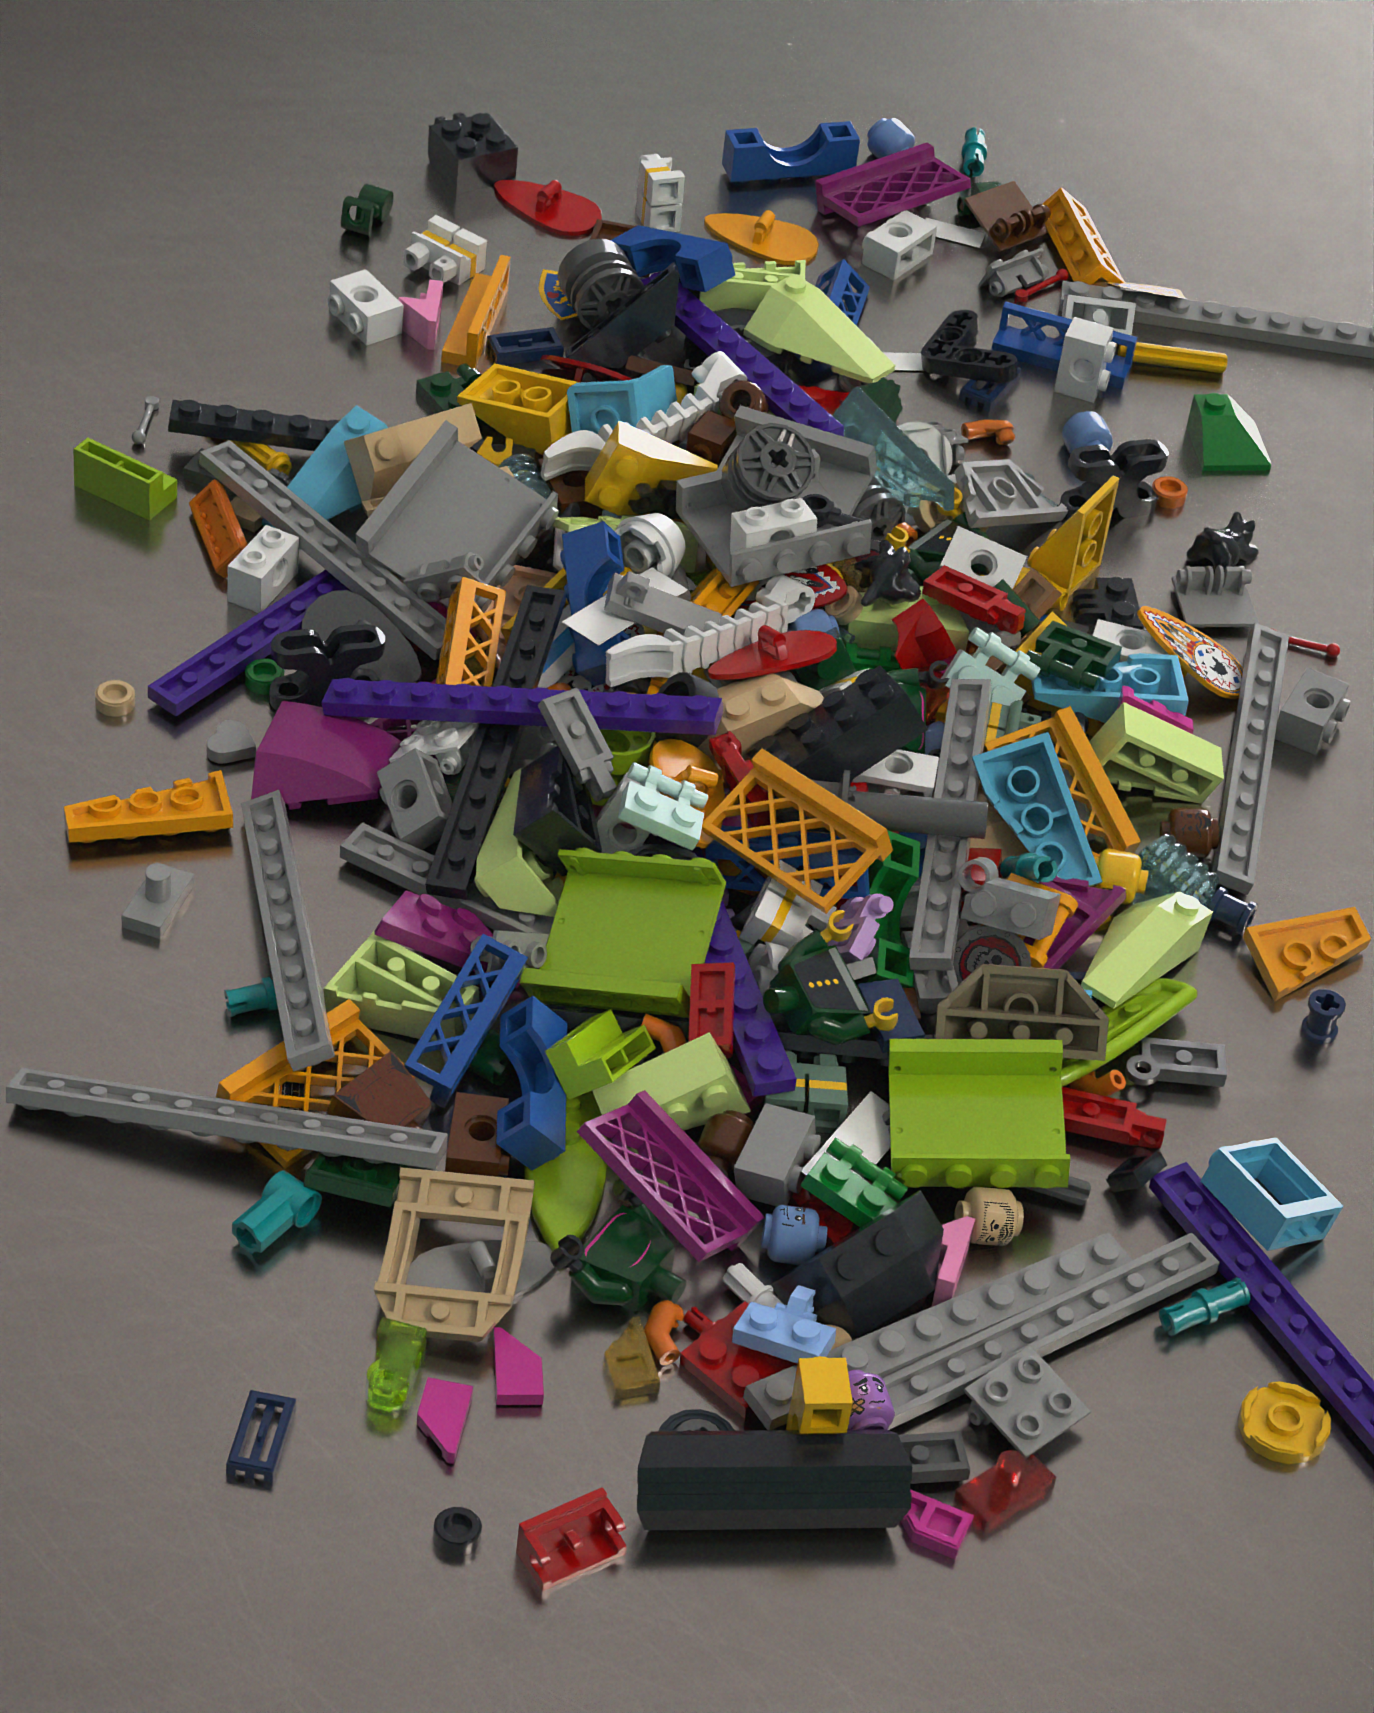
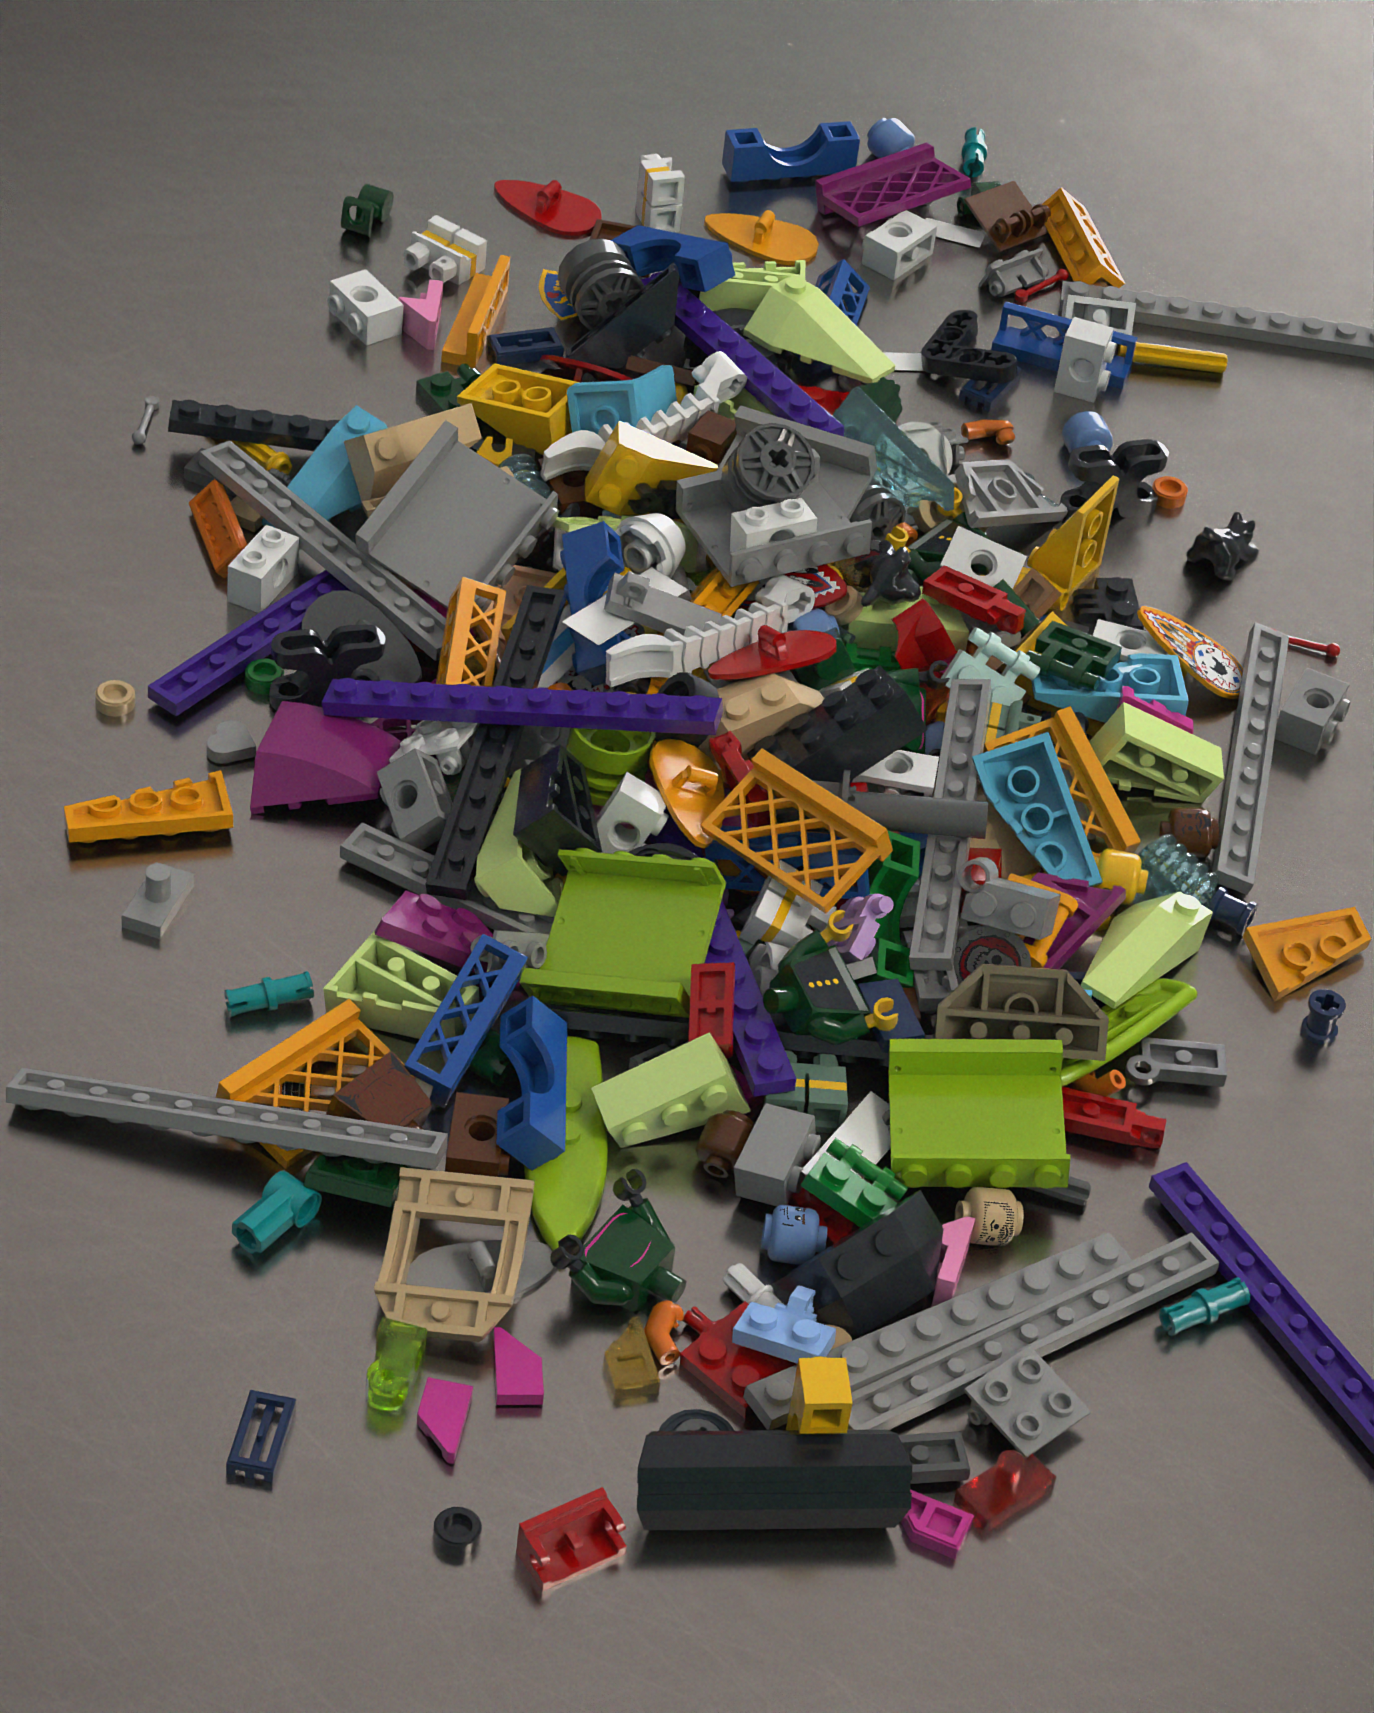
lime piece [73,437,177,521] -> none
light grey plate [241,790,335,1071] -> none
light grey hinge [403,552,485,603] -> none
black hinge [428,112,518,194] -> none
light grey hinge [538,687,617,802] -> none
lime piece [545,1009,656,1100] -> none
magenta fence [577,1090,765,1262] -> none
light aqua plate [618,762,708,851] -> none
orange arm [641,1014,687,1053] -> none
reddish brown head [719,381,769,420] -> none
black plate [802,494,864,528] -> none
medium lavender head [848,1370,895,1430] -> none
teal pin [1000,853,1058,883] -> none
sticker [1105,282,1185,299] -> none
black tile [1106,1151,1167,1192] -> none
light grey hinge [1171,566,1259,628] -> none
green slope [1186,393,1271,471] -> none
medium azure window [1201,1138,1344,1251] -> none
yellow tile [1238,1381,1331,1464] -> none

